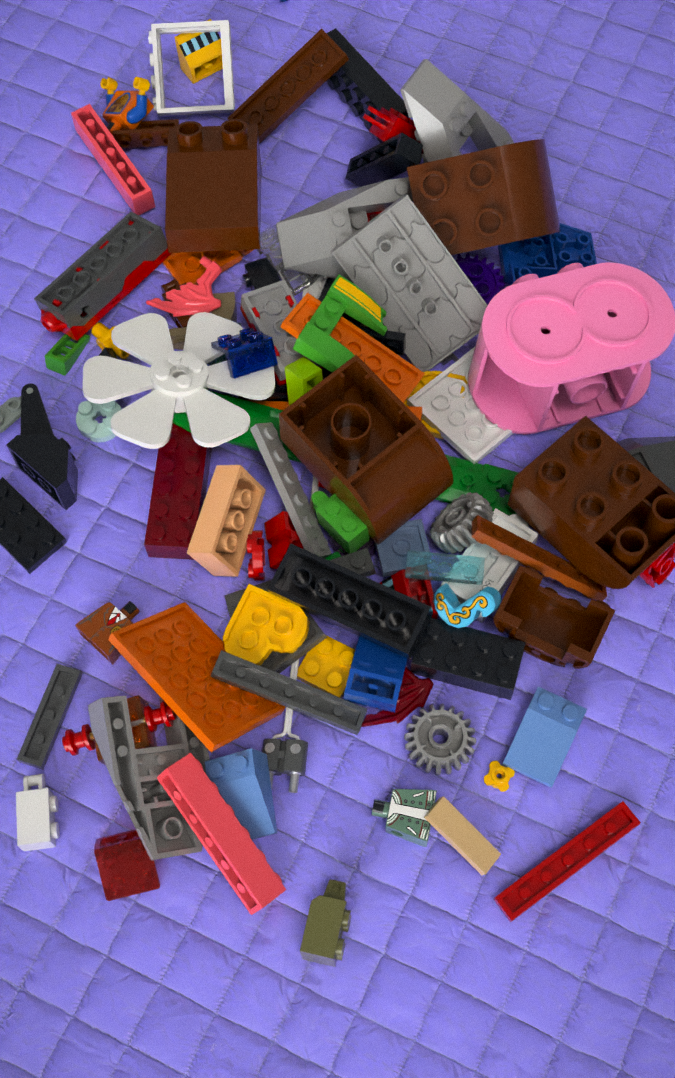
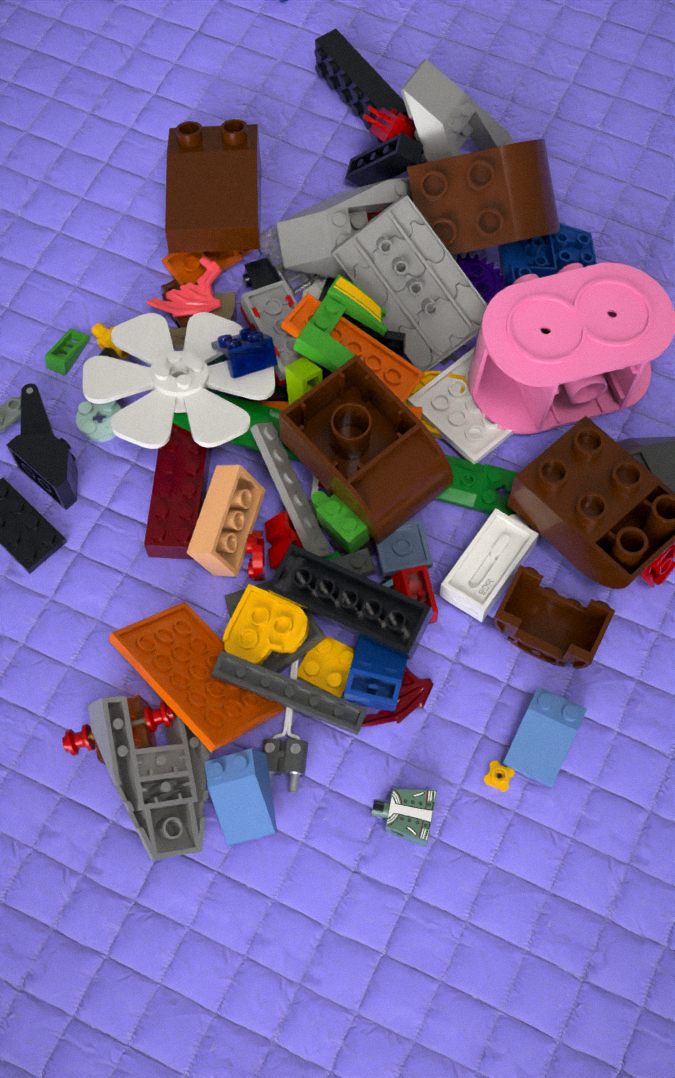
white brick [16,774,60,851] -> none
dark grey plate [17,664,82,770] -> none
dark grey piece [34,212,172,341] -> none
coral brick [71,104,155,215] -> none
dark orange torso [75,601,140,665] -> none
clear red bracket [94,829,160,901] -> none
torso [100,77,154,136] -> none
reddish brown bracket [113,119,180,148] -> none
white window [148,20,235,116] -> none
coral brick [157,753,286,915] -> none
yellow slope [174,19,223,84] -> none
reddish brown plate [227,29,349,144] -> none
olive hinge [300,880,351,967] -> none
light grey gear [404,703,476,775] -> none
clear light blue plate [405,550,485,585] -> none
black brick [411,618,526,700] -> none
tan tile [424,796,501,876] -> none
light grey gear [430,492,494,554] -> none
medium azure animal [434,583,501,628] -> none
dark orange plate [472,515,607,601] -> none
red plate [494,801,641,922] -> none

